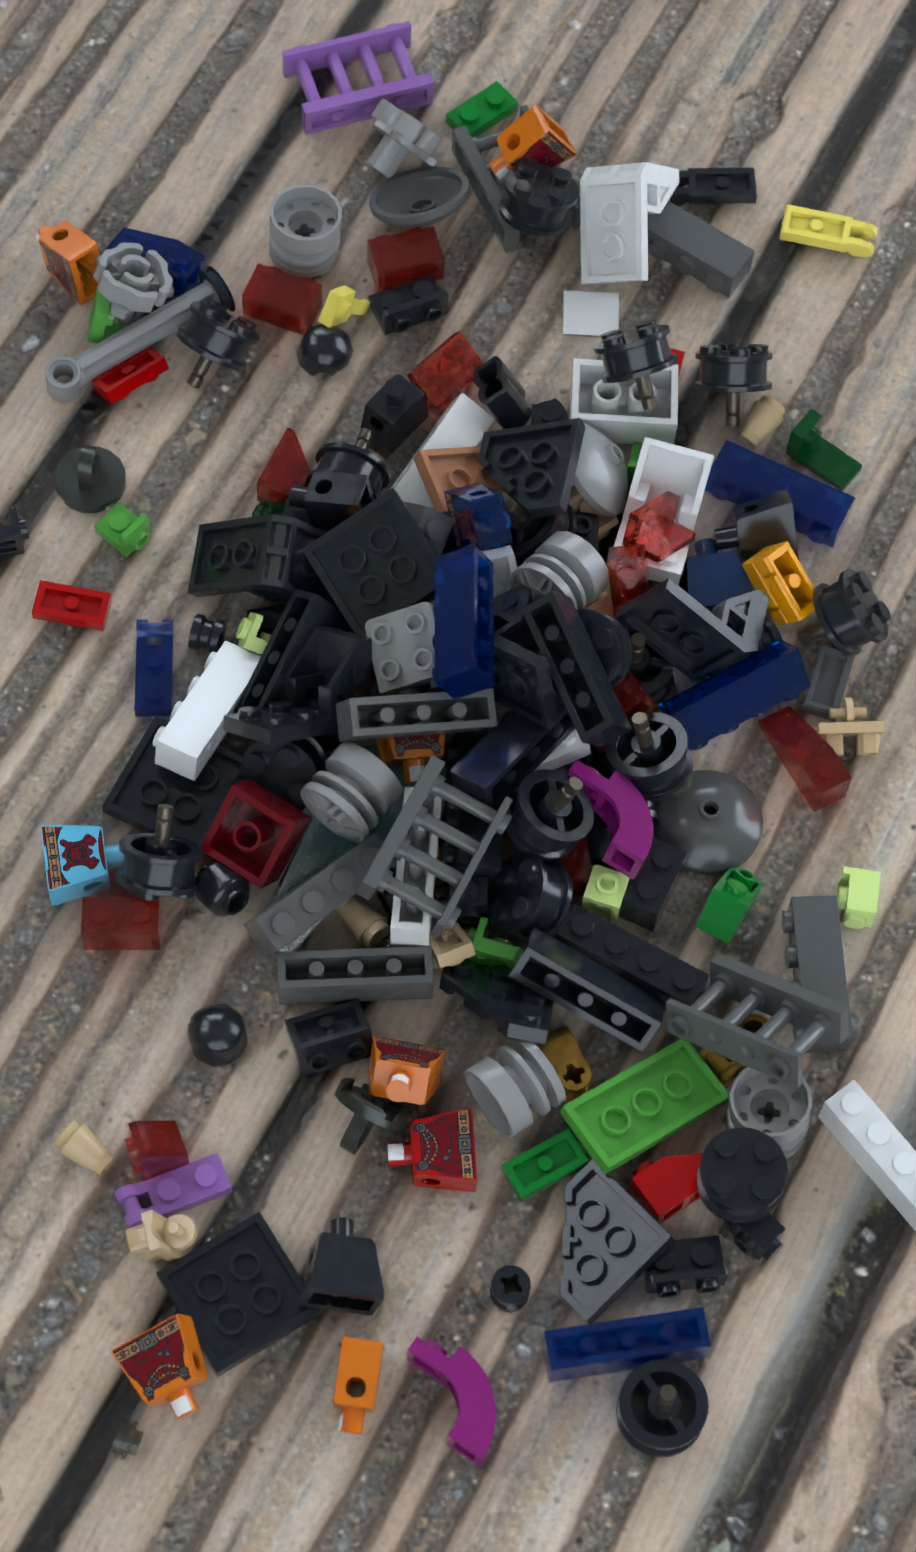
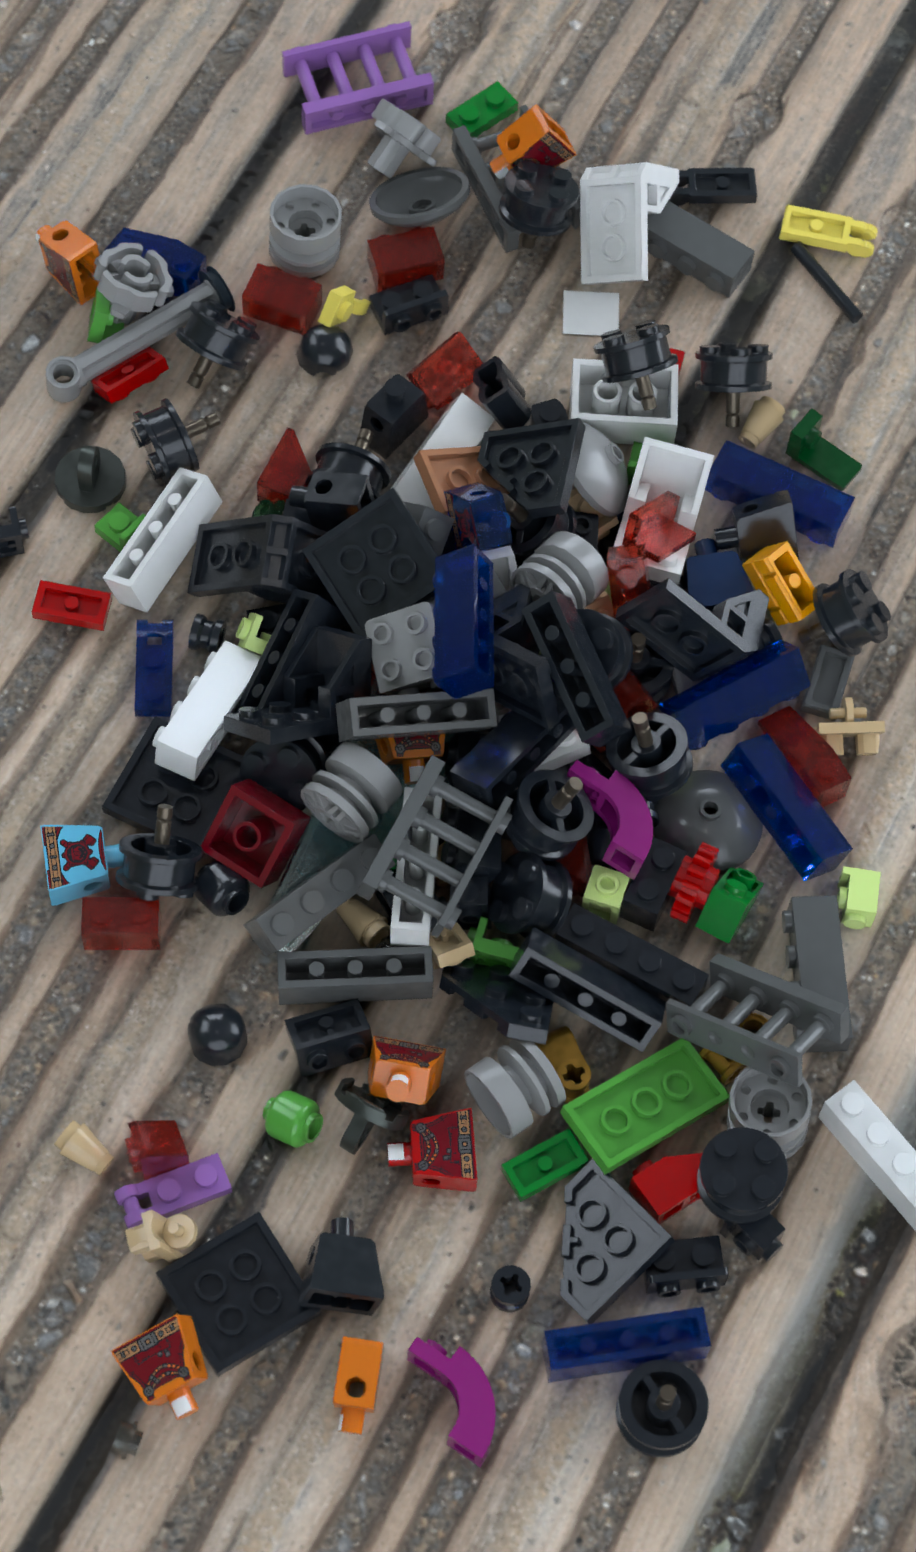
none -> white brick [103,467,222,612]
none -> black wheel [131,398,221,485]
none -> bright green head [263,1090,323,1148]
none -> red gear [669,842,721,924]
none -> clear blue brick [720,733,853,881]
none -> black bar [790,242,863,323]

